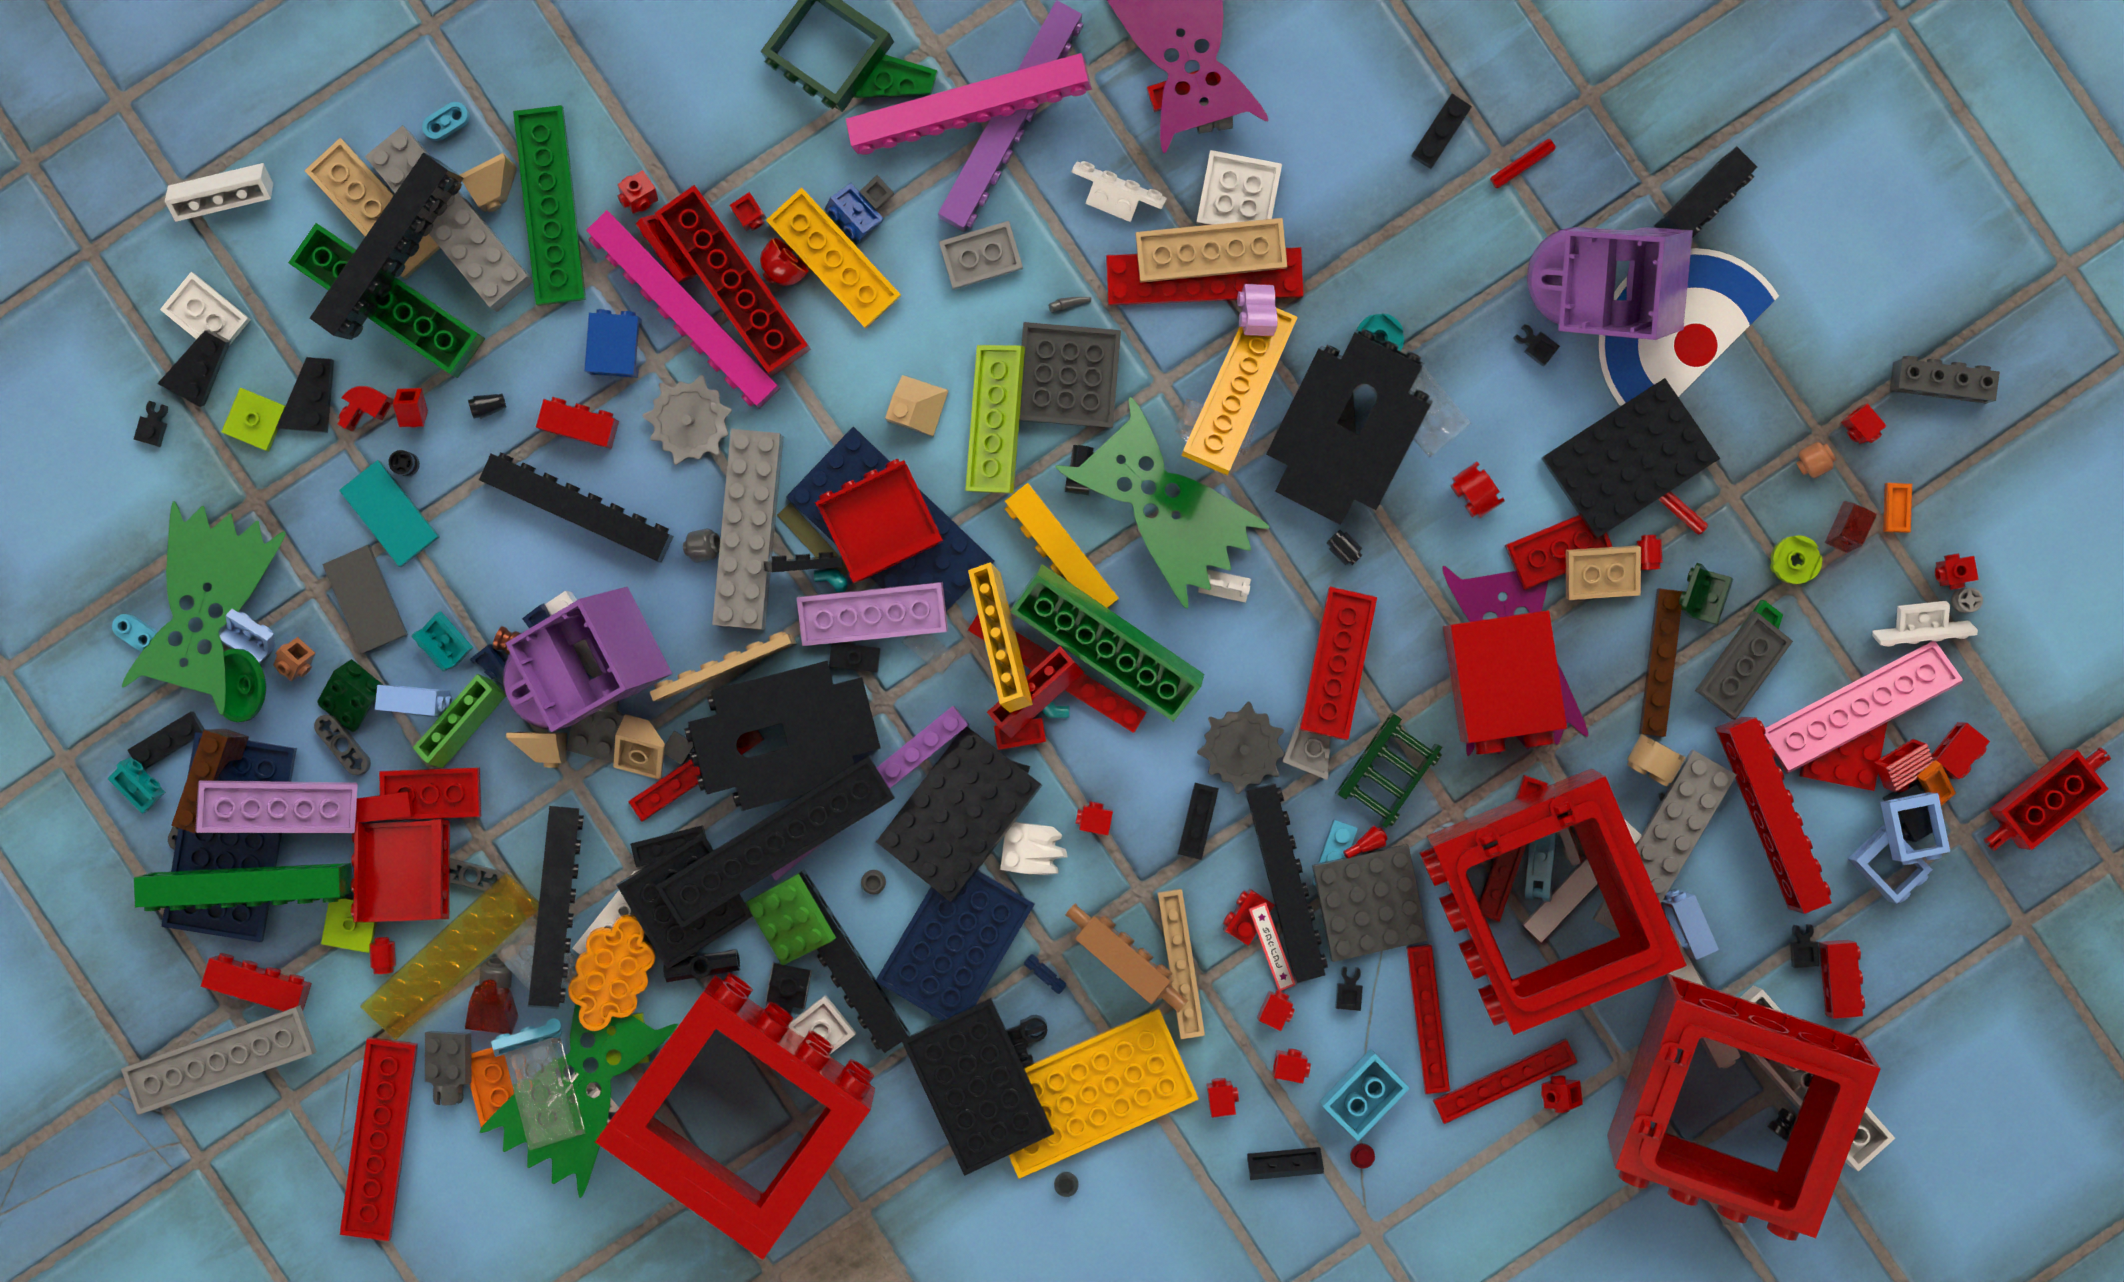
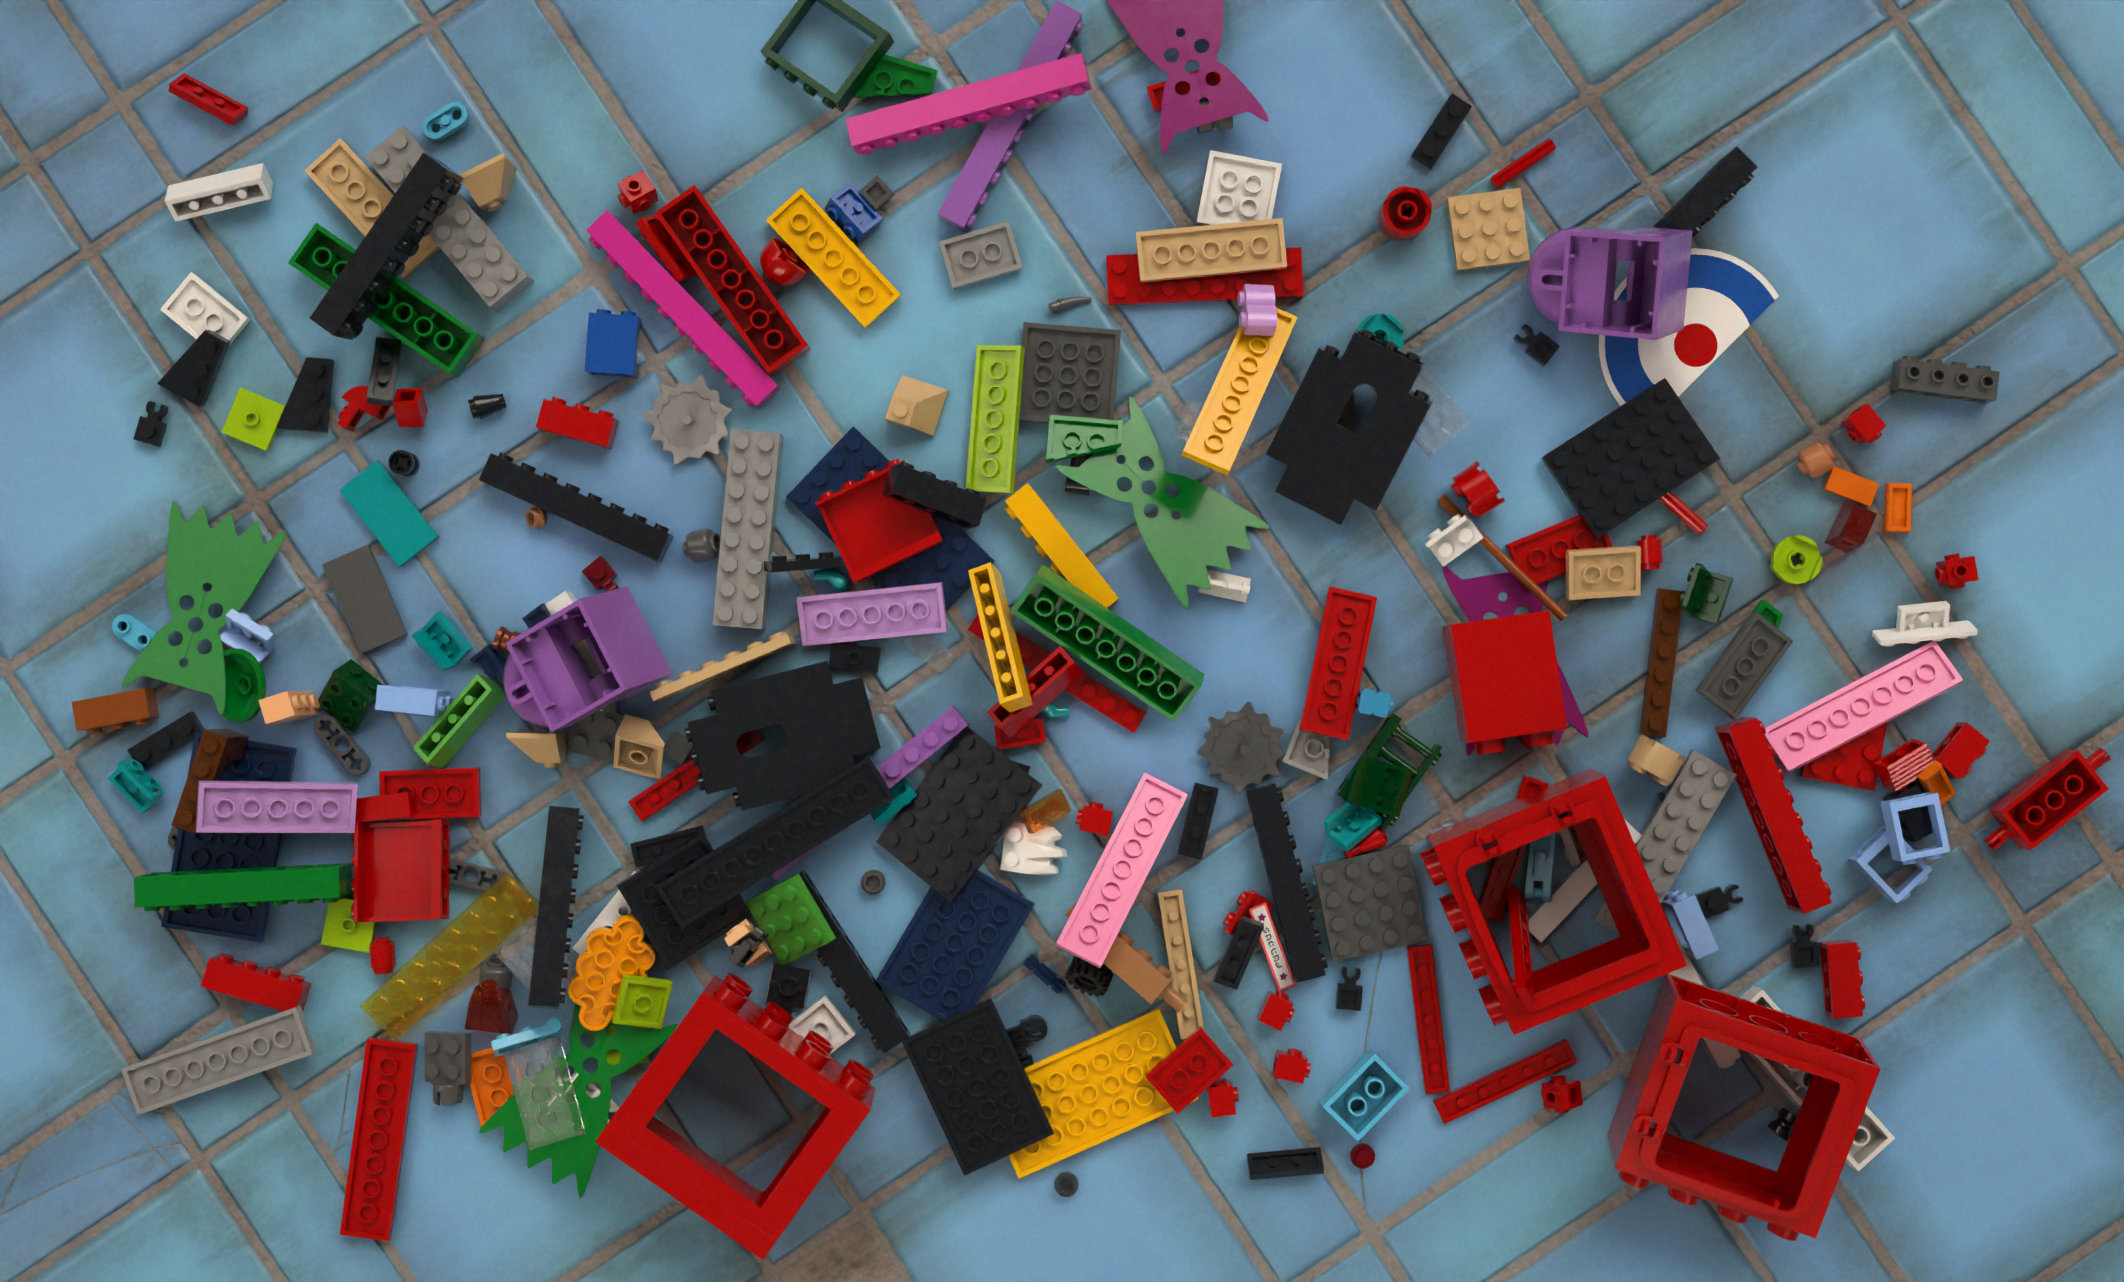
nougat brick [273,637,315,681] -> none
green plate [513,105,586,306] -> none
black piece [663,949,741,983] -> none
red bracket [729,192,766,232] -> none
olive sticker [777,503,849,576] -> none
white bracket [1071,161,1167,222] -> none
black brick [1326,529,1362,565] -> none
light grey wheel [1951,588,1983,613] -> none
none -> dark orange brick [72,688,159,735]
none -> red plate [169,73,248,126]
none -> light nougat brick [258,691,320,724]
none -> black plate [367,337,402,406]
none -> medium nougat plate [526,506,547,530]
none -> dark red plate [582,556,619,591]
none -> lime plate [612,974,673,1029]
none -> light nougat brick [724,919,774,968]
none -> black plate [729,927,768,968]
none -> teal plate [870,777,917,826]
none -> black brick [882,462,987,529]
none -> clear orange plate [1020,789,1071,834]
none -> wing [1046,415,1123,463]
none -> bright pink plate [1056,772,1188,968]
none -> black tyre [1065,956,1114,997]
none -> red plate [1145,1026,1233,1114]
none -> black plate [1214,915,1264,990]
none -> teal bracket [1324,800,1382,852]
none -> dark green bracket [1348,756,1413,818]
none -> dark azure brick [1354,688,1394,718]
none -> red brick [1379,186,1432,241]
none -> white bracket [1425,513,1484,567]
none -> dark orange piece [1437,495,1568,621]
none -> tan plate [1446,188,1530,271]
none -> red tile [1507,885,1535,1007]
none -> black plate [1695,884,1744,918]
none -> orange tile [1822,466,1879,507]

